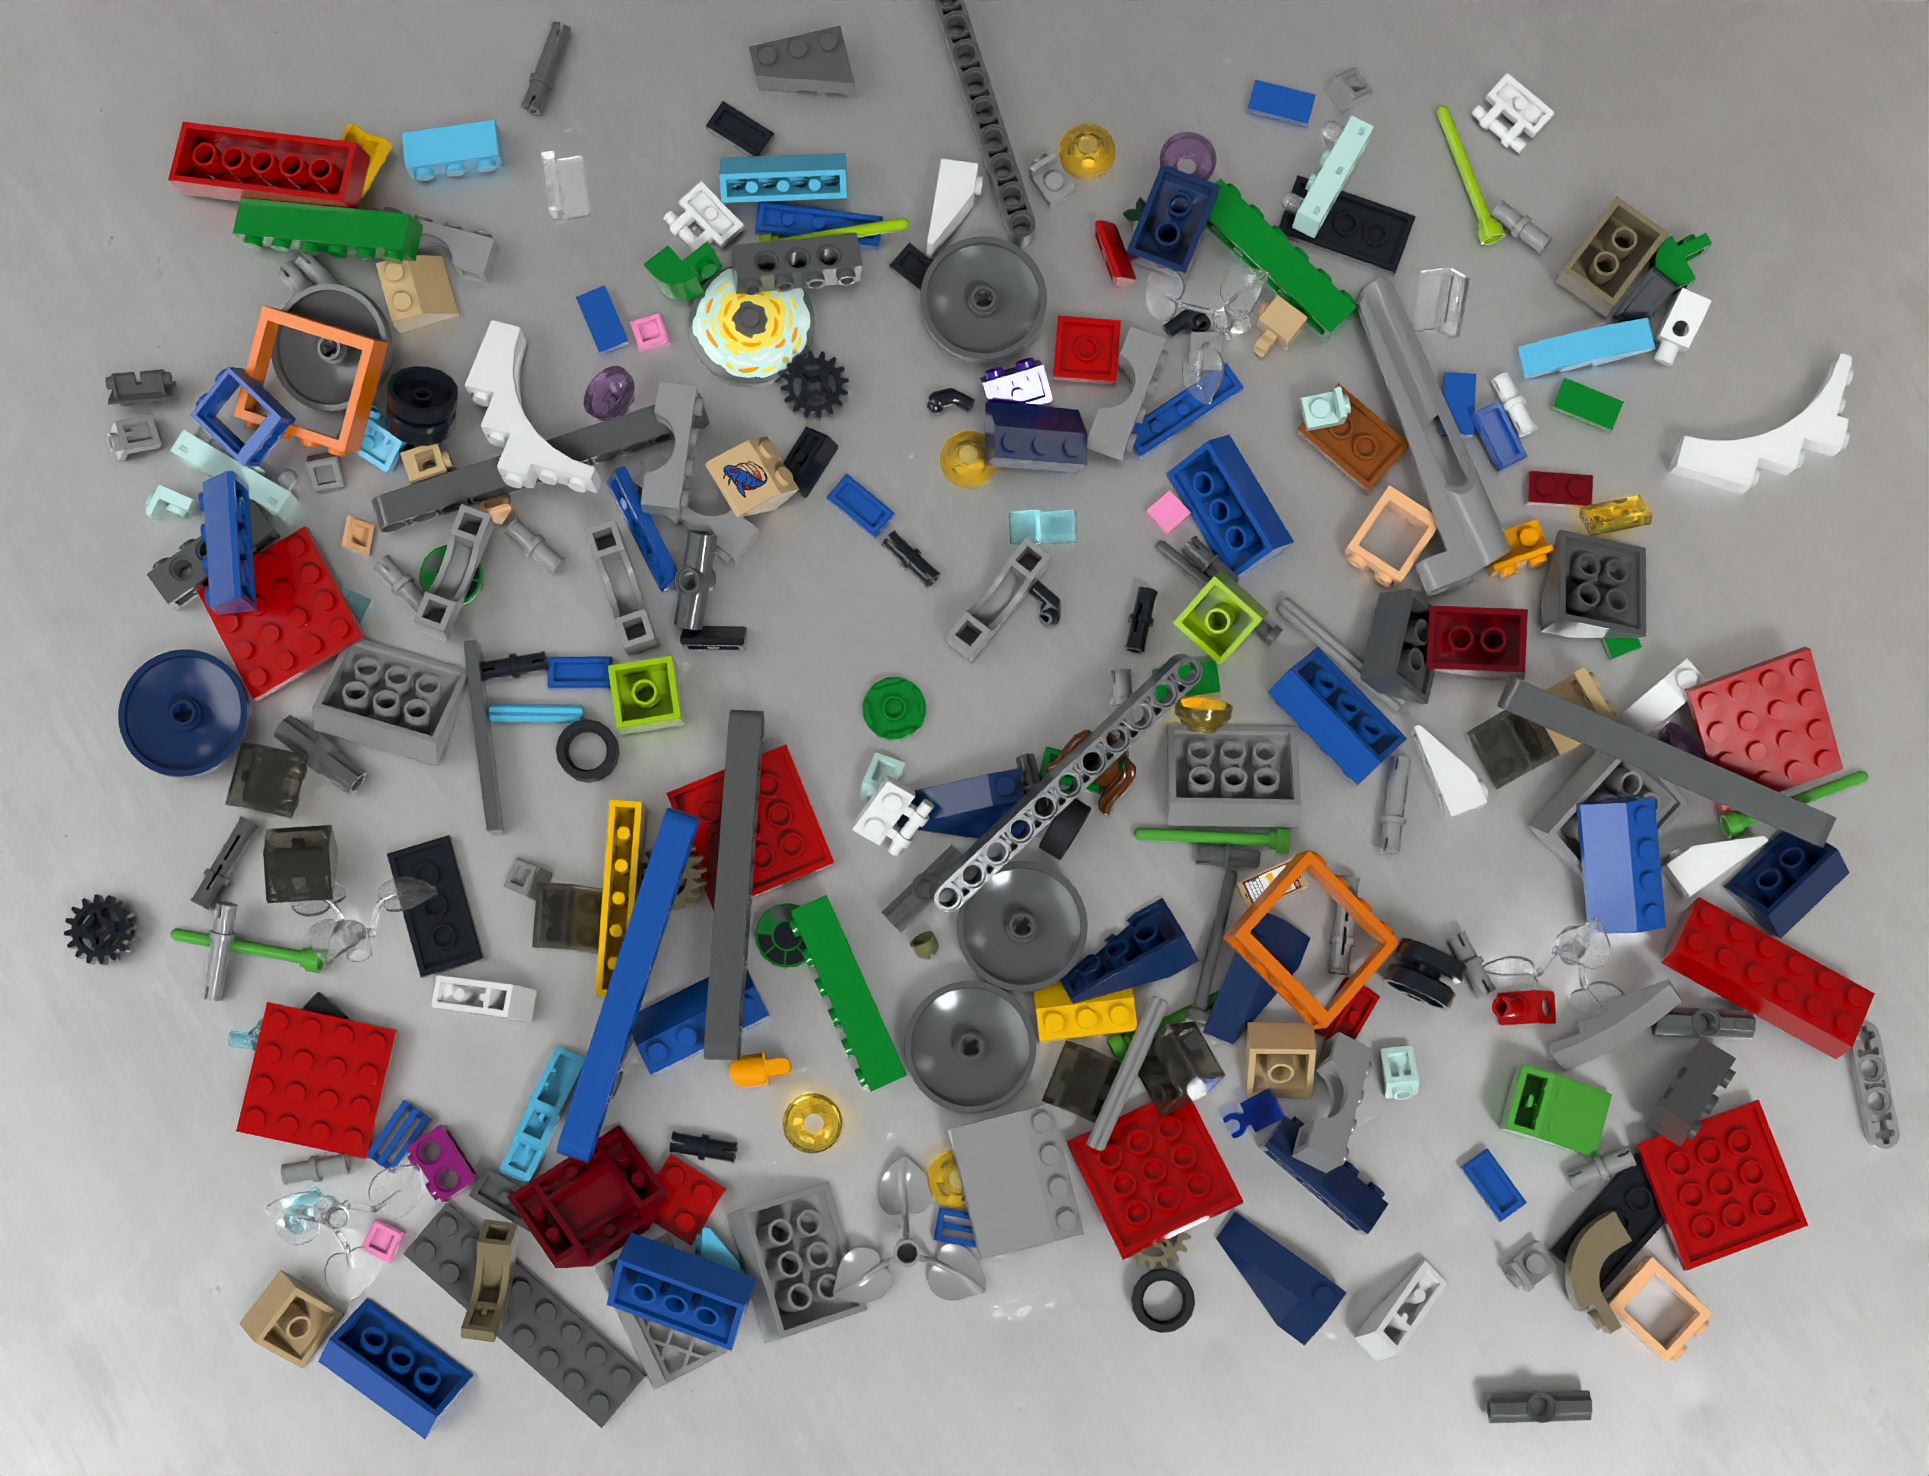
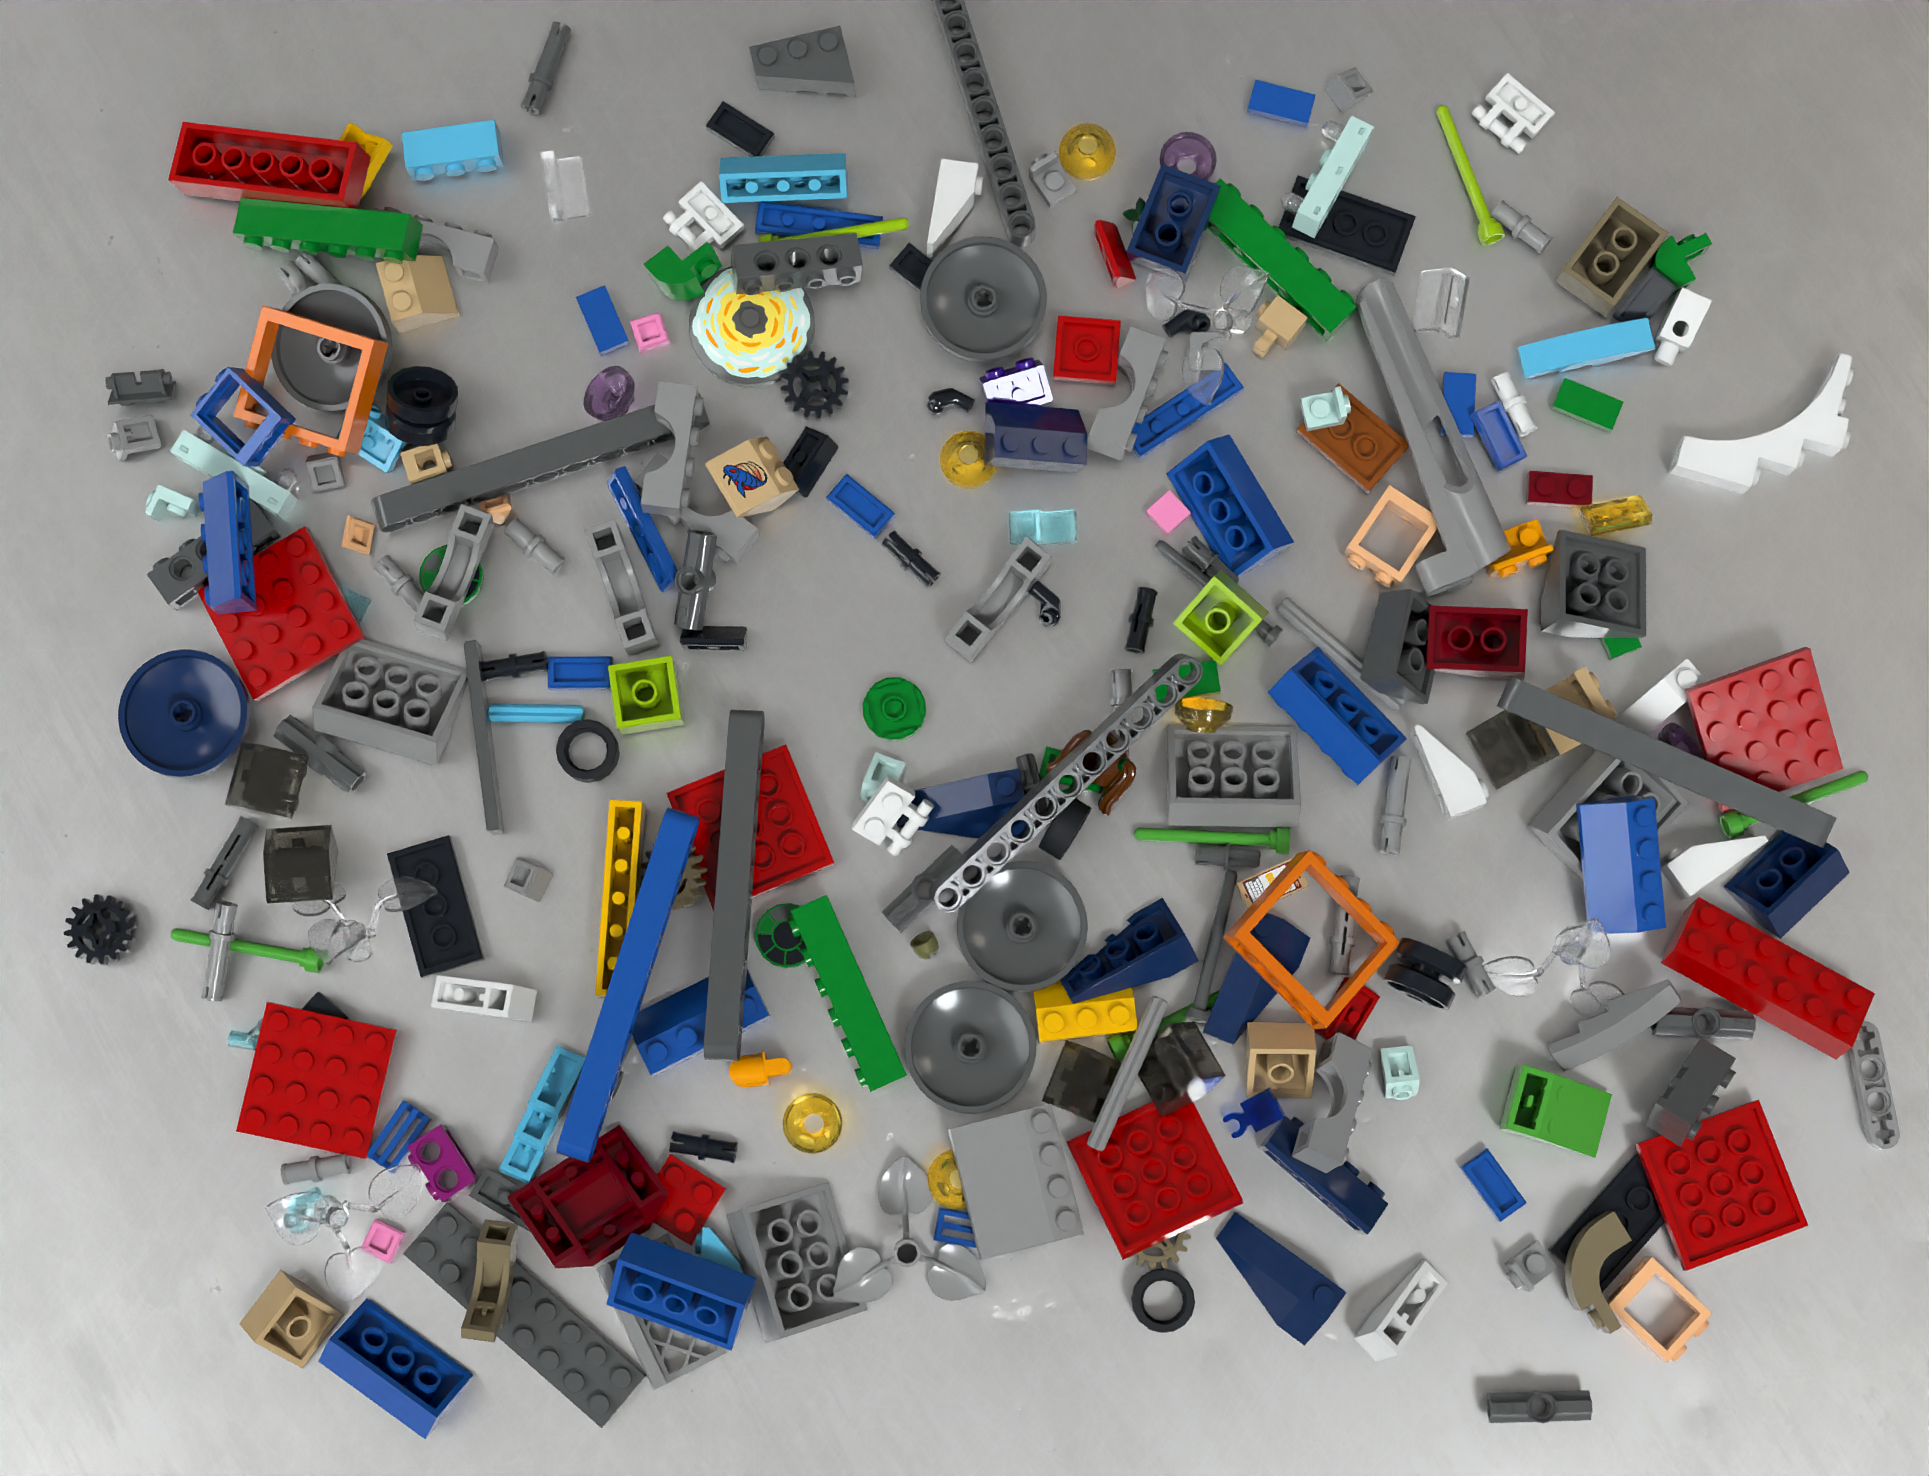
white arch [465,320,601,493] -> none
clear smoke slope [532,882,603,954] -> none
red bracket [1492,990,1556,1025] -> none
light grey pin [1566,1145,1637,1191] -> none

